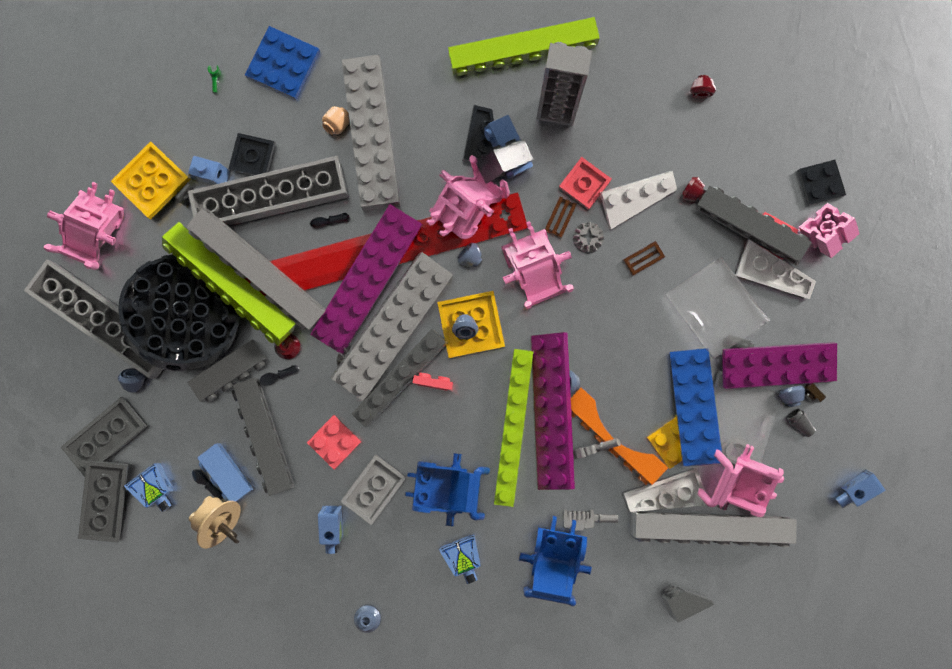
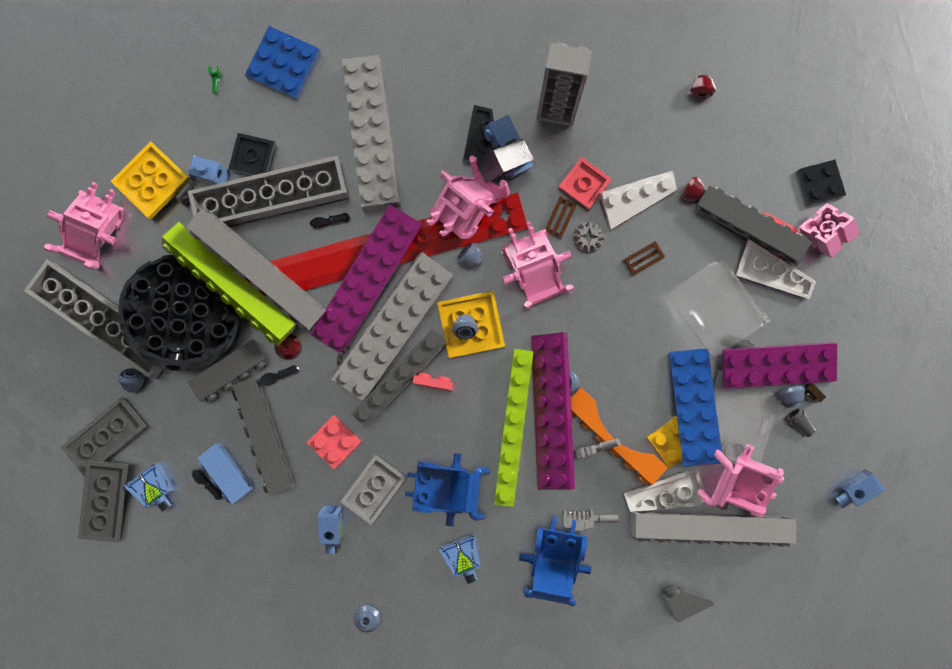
tan piece [189,496,241,549] -> none
light nougat head [322,106,350,135] -> none
lime brick [448,17,600,76] -> none

